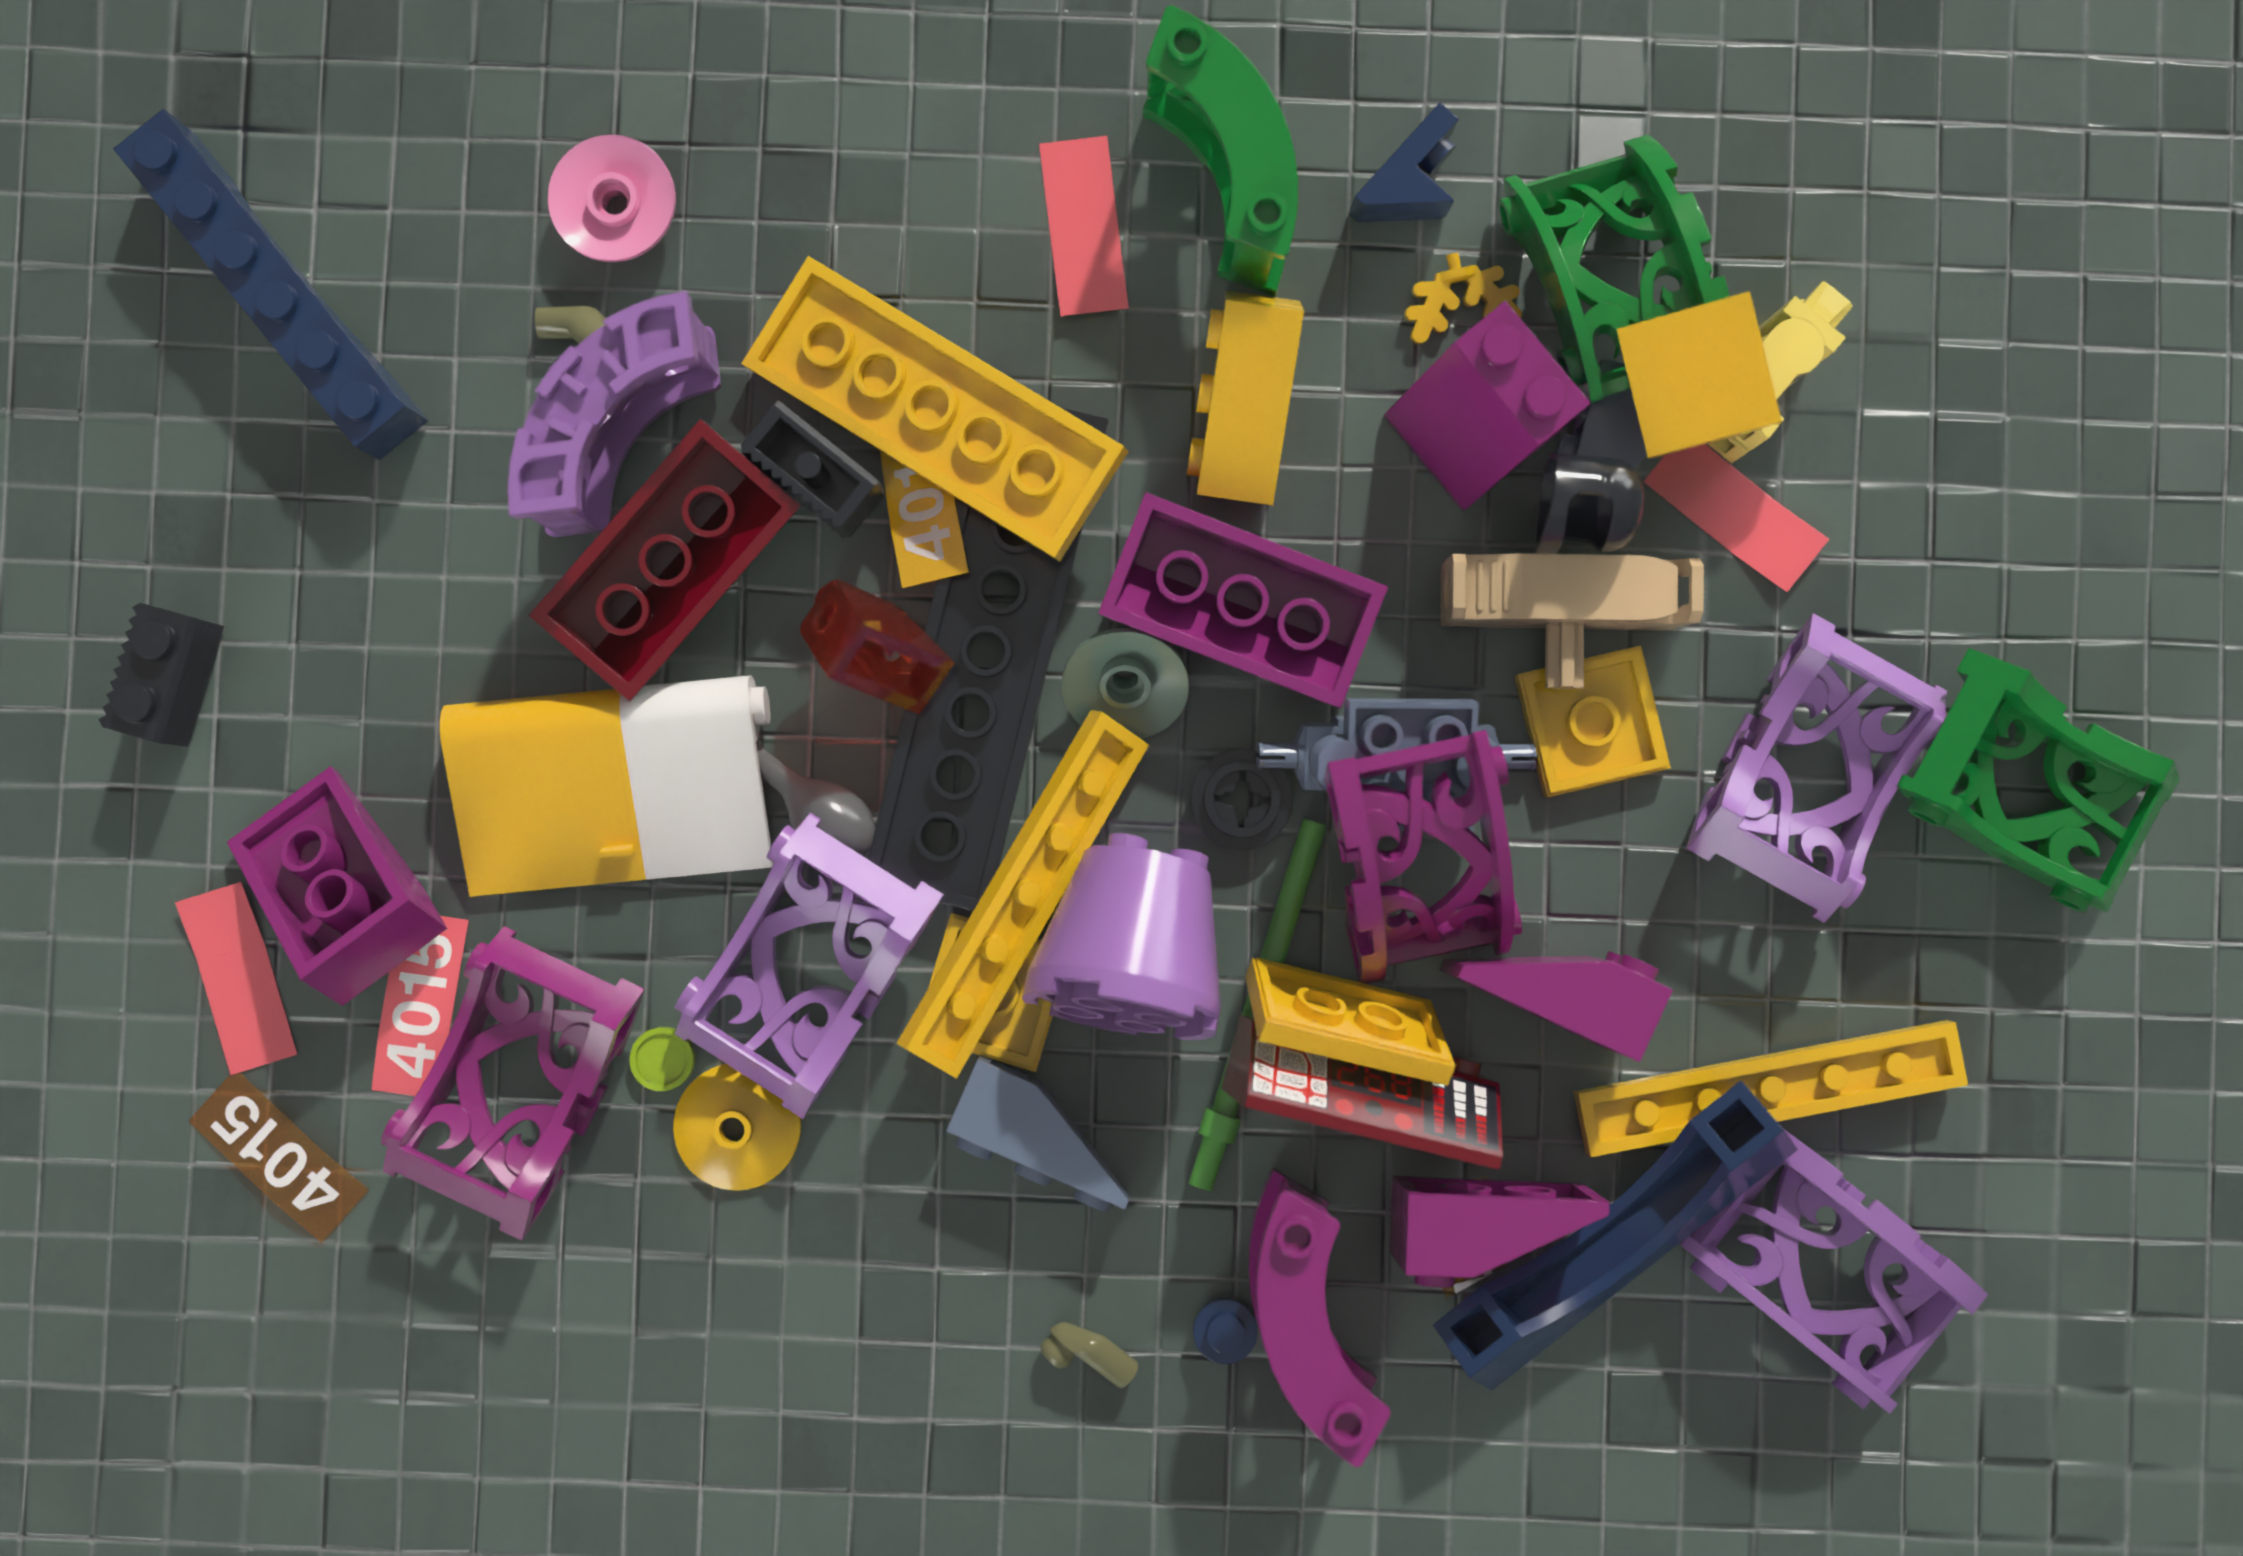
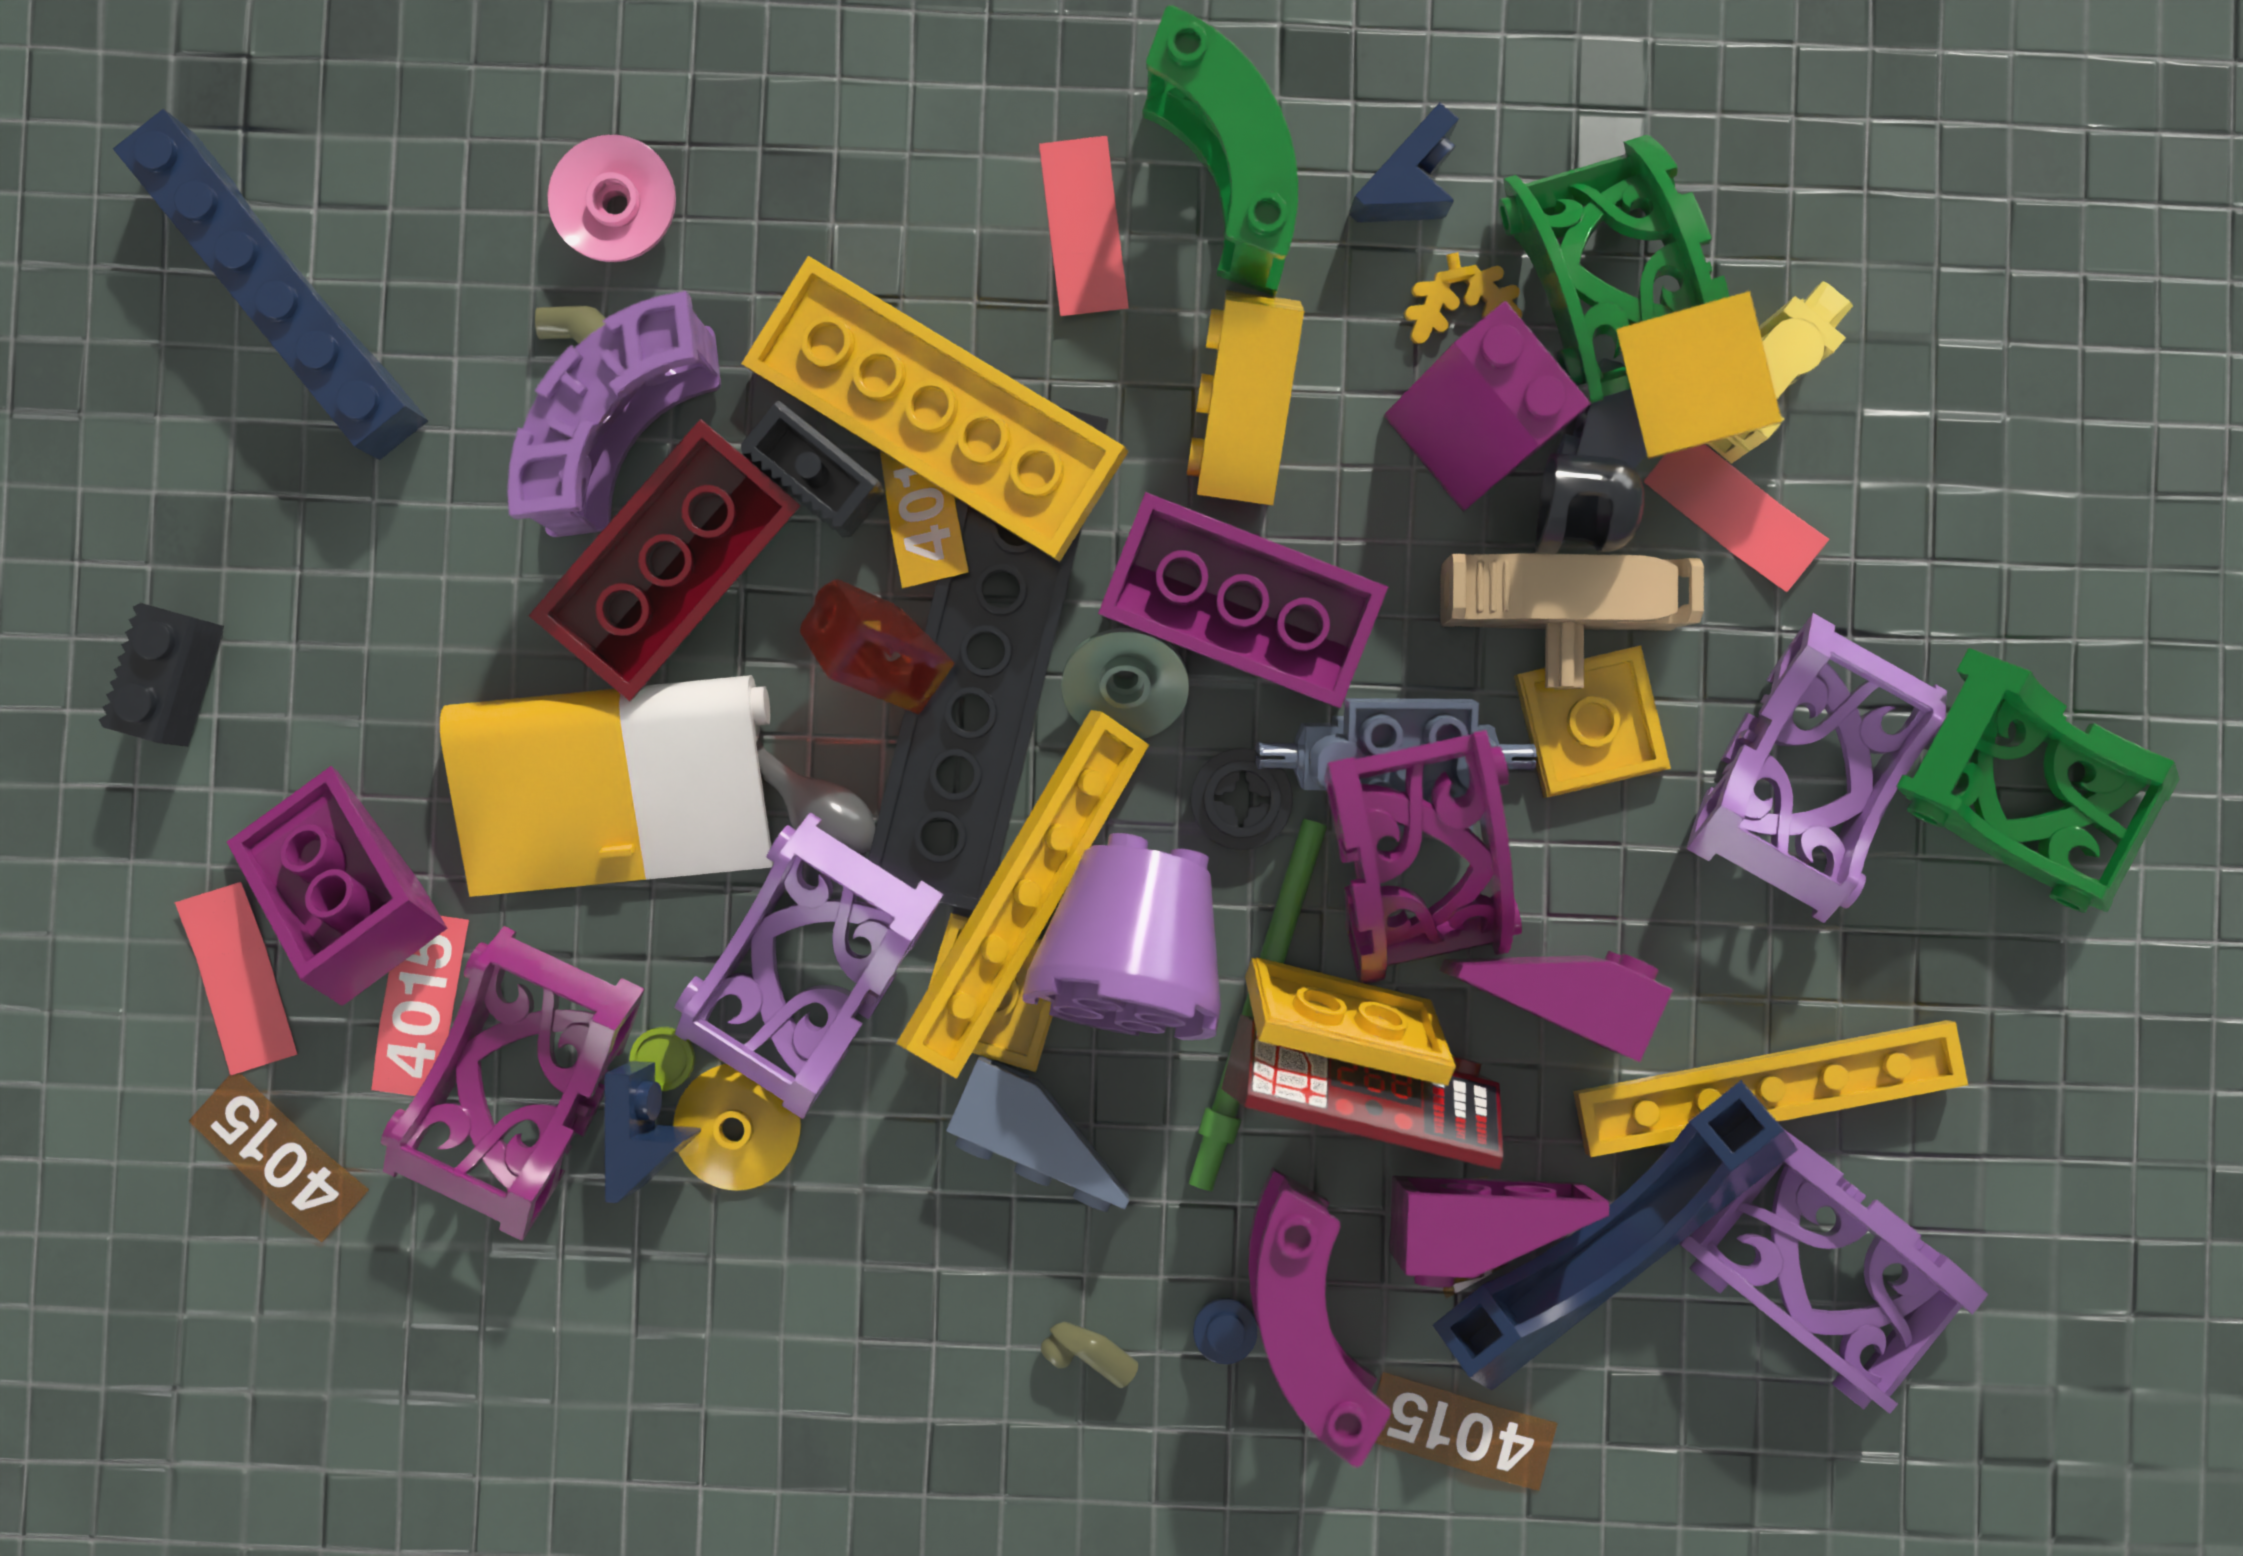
none -> dark blue slope [605,1061,701,1203]
none -> clear orange sticker [1375,1372,1558,1491]

